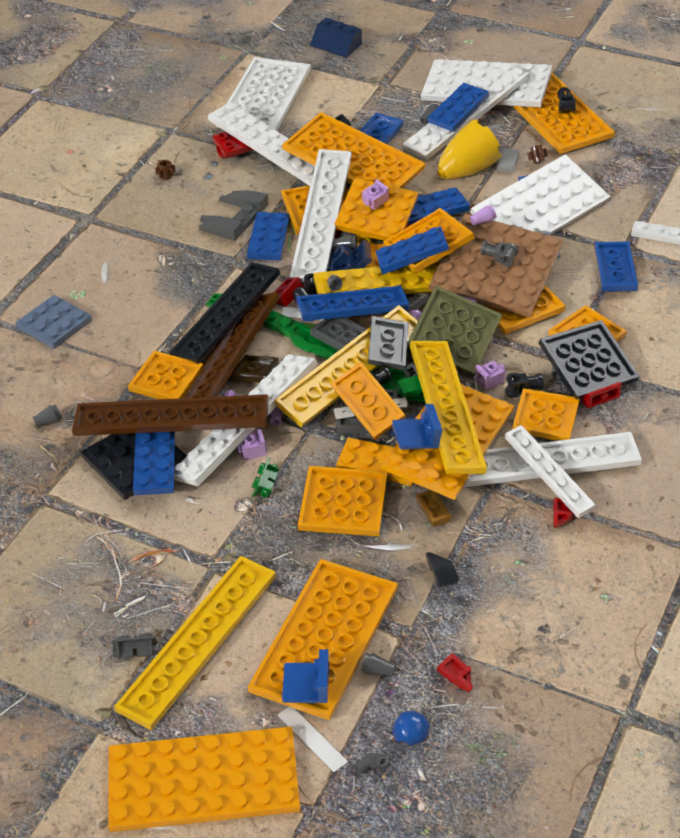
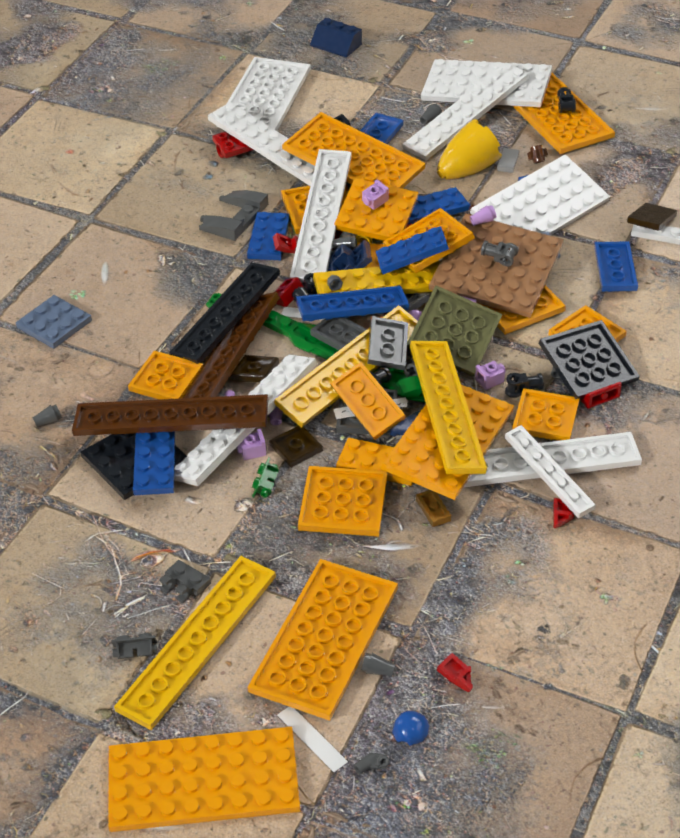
reddish brown gear [155,160,176,180] -> none
blue bracket [282,649,329,703] -> none
blue bracket [392,404,442,449] -> none
black slope [425,552,459,588] -> none
blue plate [427,82,489,132] -> none
none -> dark grey plate [160,560,211,603]
none -> dark brown tile [269,426,323,468]
none -> red slope [273,233,298,254]
none -> dark brown tile [627,203,677,231]

